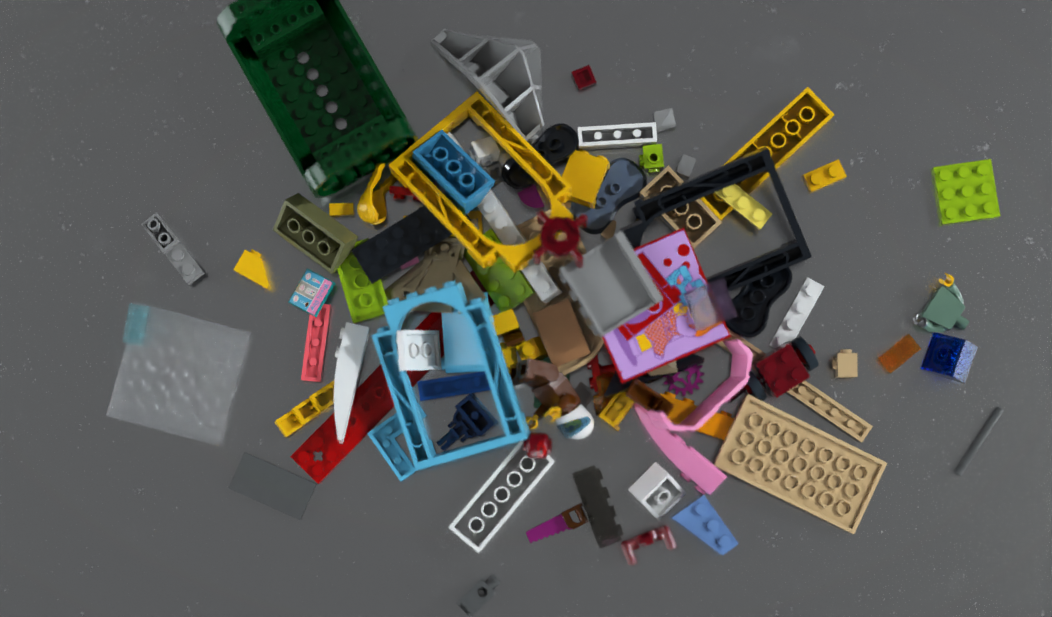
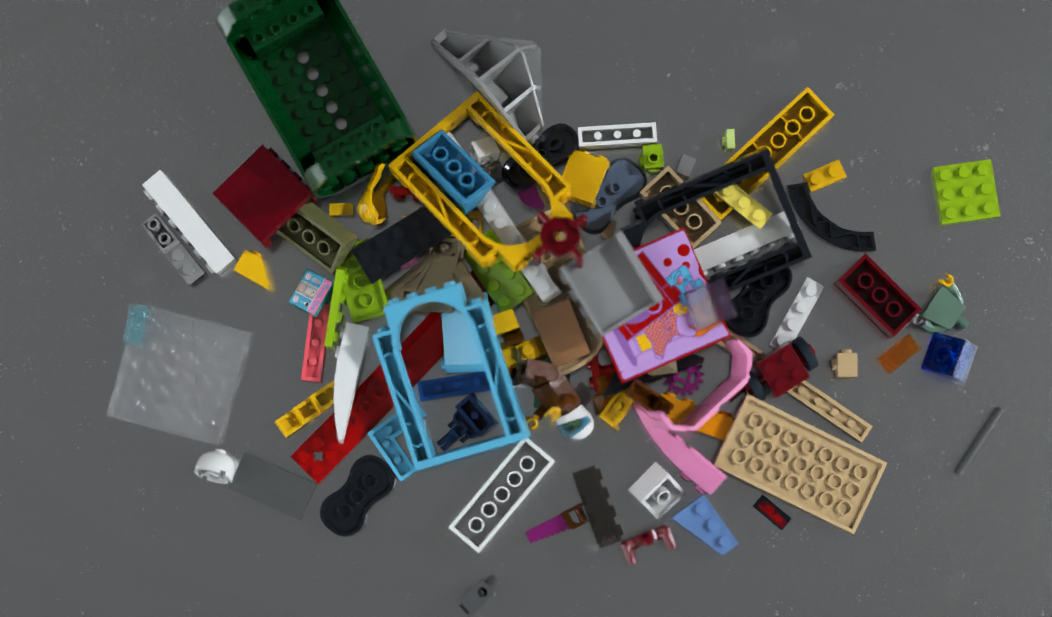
white plate [397,330,442,371] -> none
dark red head [523,432,552,459] -> none
dark red plate [571,65,597,91] -> none
light grey slope [652,108,676,133] -> none
none -> white brick [142,170,237,275]
none -> white cylinder [194,449,235,484]
none -> dark red panel [212,144,318,249]
none -> black plate [320,455,395,537]
none -> lime plate [324,267,349,347]
none -> white brick [694,212,801,276]
none -> yellowish green plate [722,129,735,152]
none -> sticker [753,495,791,530]
none -> black tile [787,182,876,252]
none -> dark red brick [835,253,922,338]

